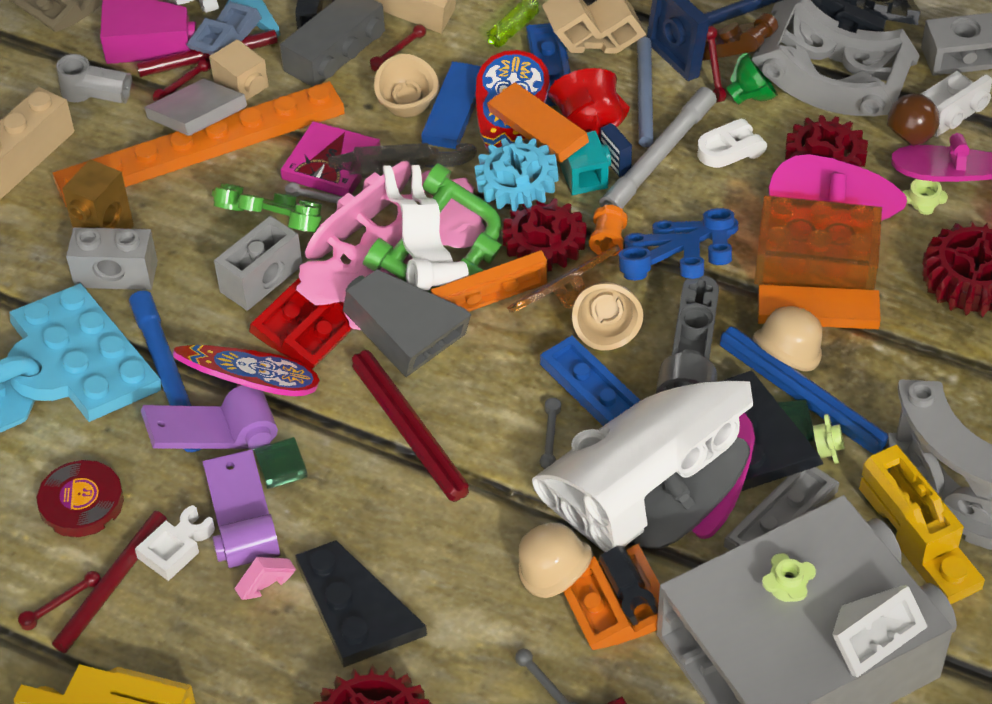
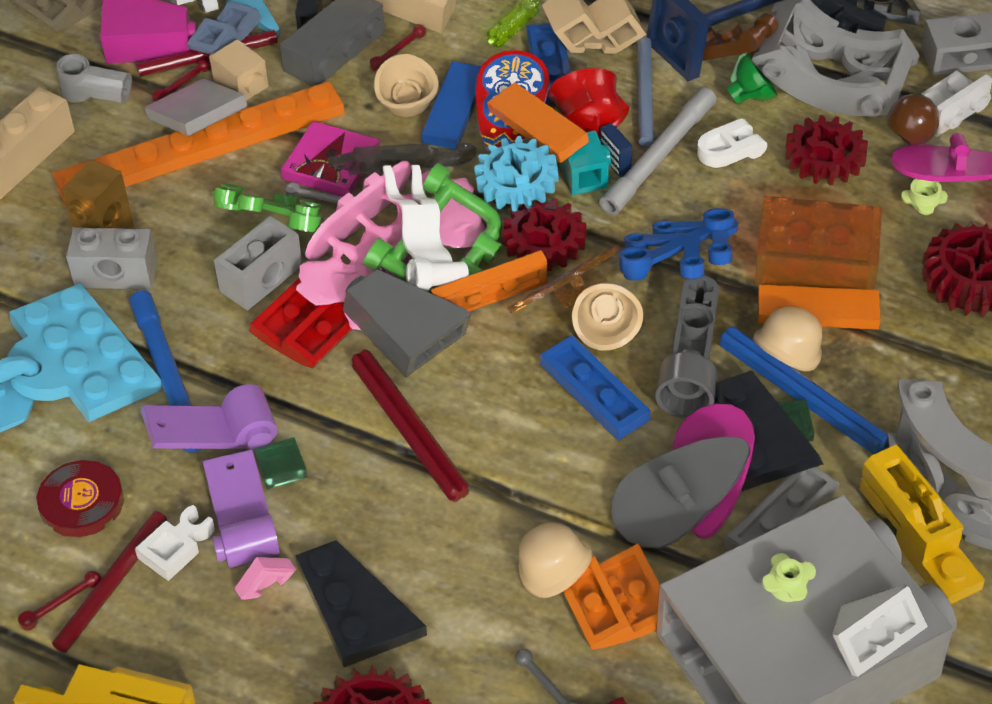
shield [173,345,320,396] -> none
white panel [532,381,753,552] -> none
dark grey hinge [540,398,561,469] -> none
orange bush [589,205,628,257] -> none
black bar [599,546,658,626] -> none
dark red hinge [707,26,726,102] -> none
dark pink shield [768,154,907,230] -> none
yellowish green plate [813,414,845,464] -> none

